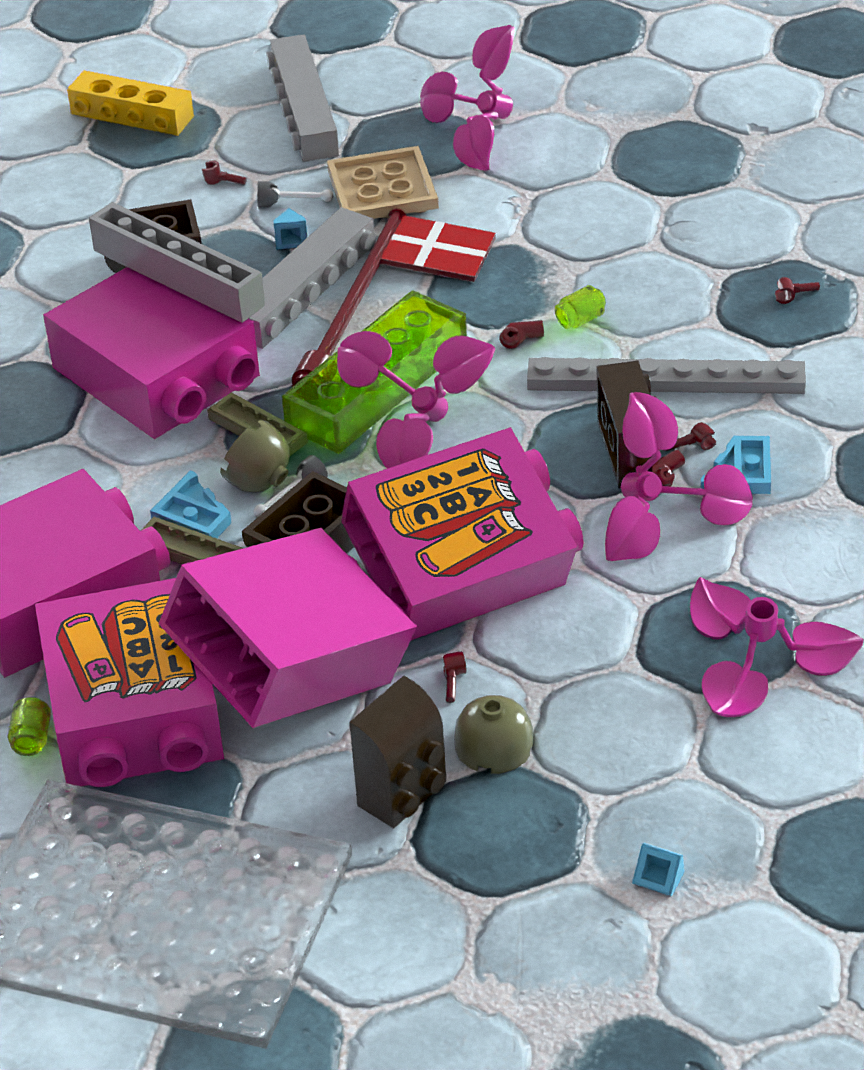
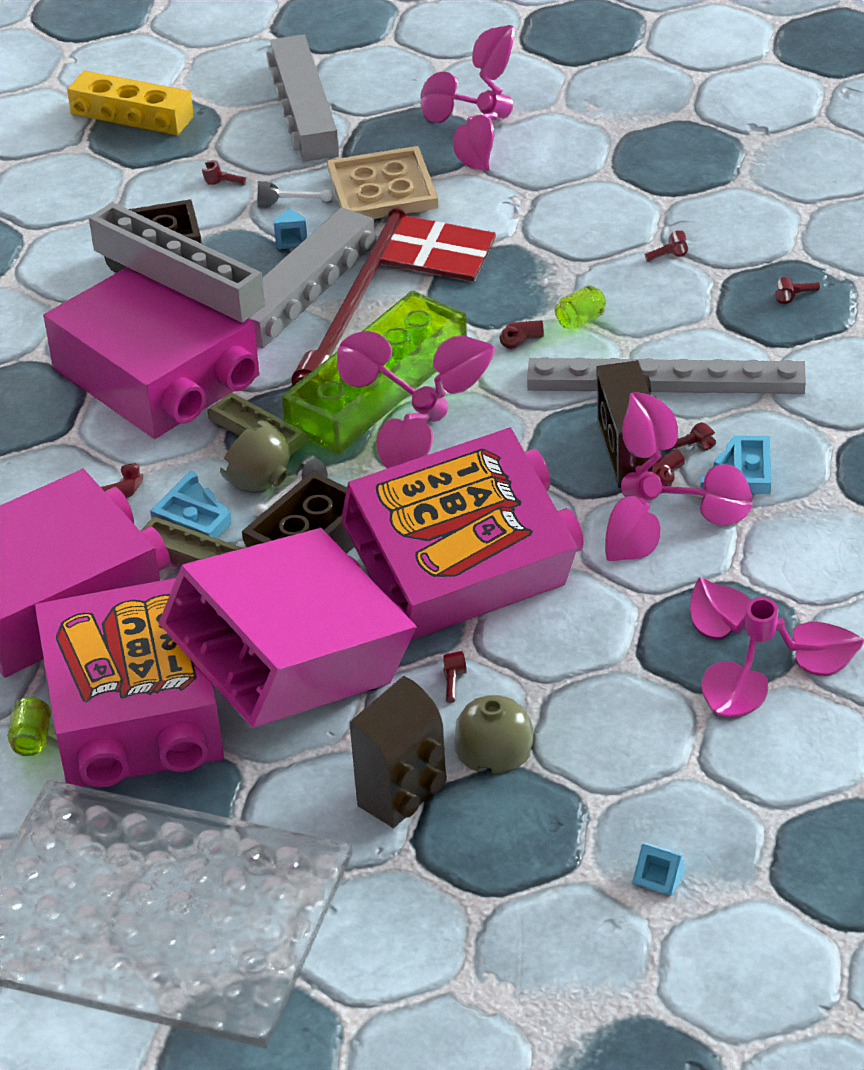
none -> dark red arm [101,463,143,498]
none -> dark red hand [644,230,688,261]

